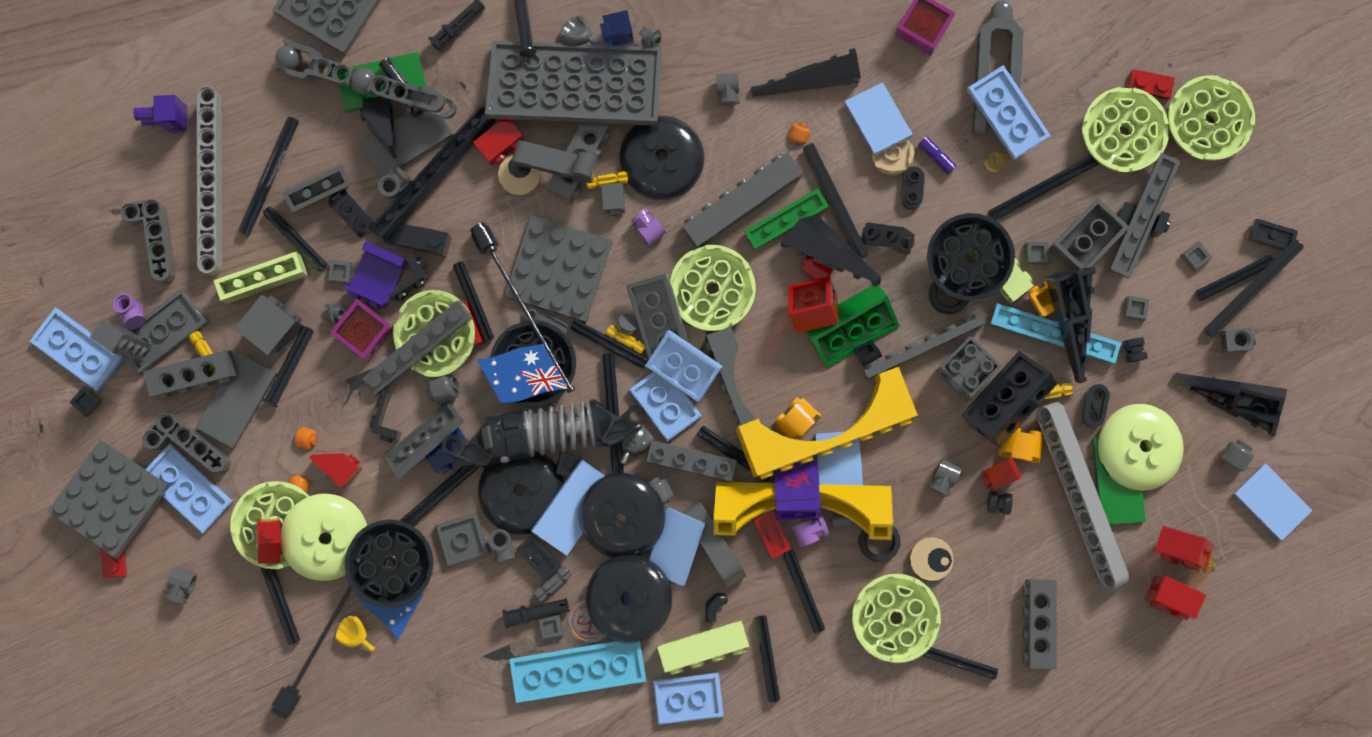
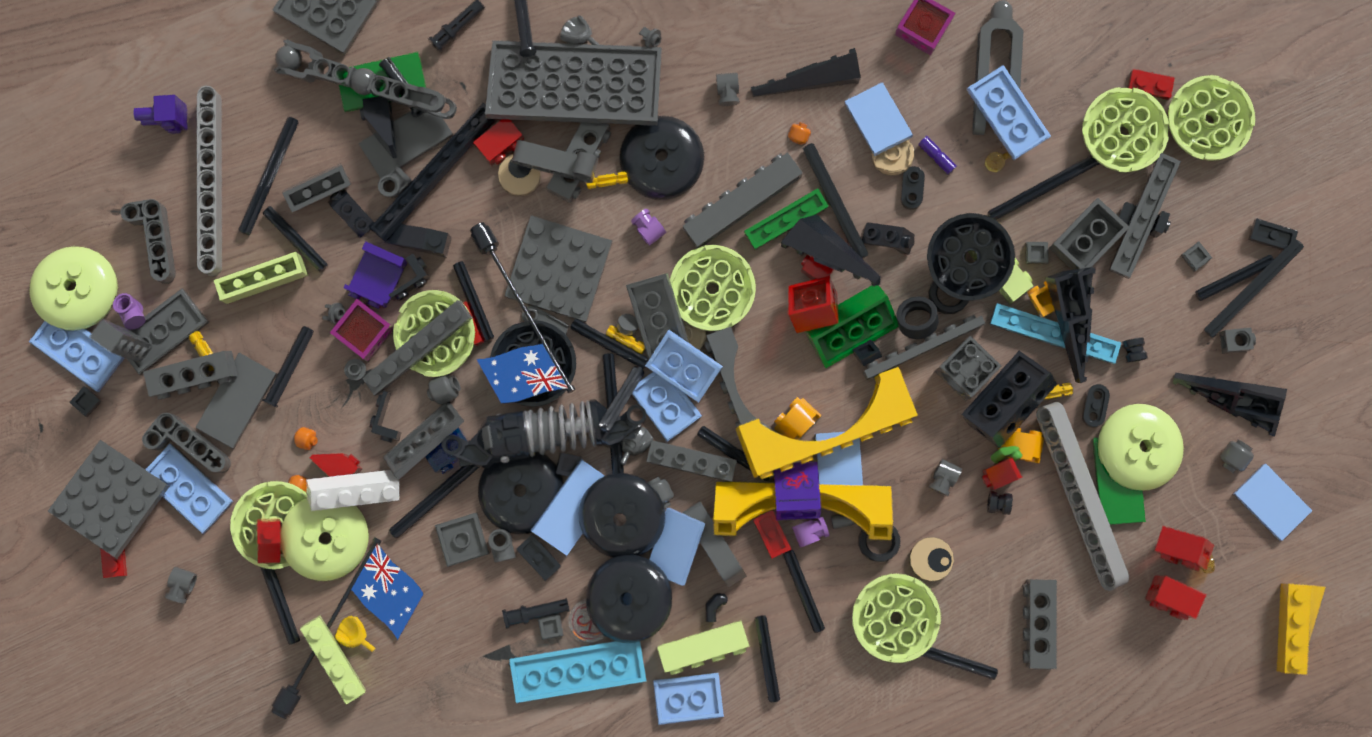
dark grey brick [234,295,304,360] -> none
dark grey tile [328,260,353,284] -> none
black brick [345,519,434,608] -> none
dark grey axle [534,566,572,602] -> none
clear blue brick [600,10,634,46] -> none
dark grey brick [601,183,625,216] -> none
dark grey tile [1123,296,1149,321] -> none
none -> yellowish green brick [29,247,118,330]
none -> yellowish green brick [300,615,366,704]
none -> white brick [306,470,399,511]
none -> dark grey plate [344,359,366,381]
none -> black axle [598,366,644,432]
none -> black tyre [896,296,939,339]
none -> bright green arm [991,446,1022,464]
none -> yellow wedge [1277,583,1326,675]

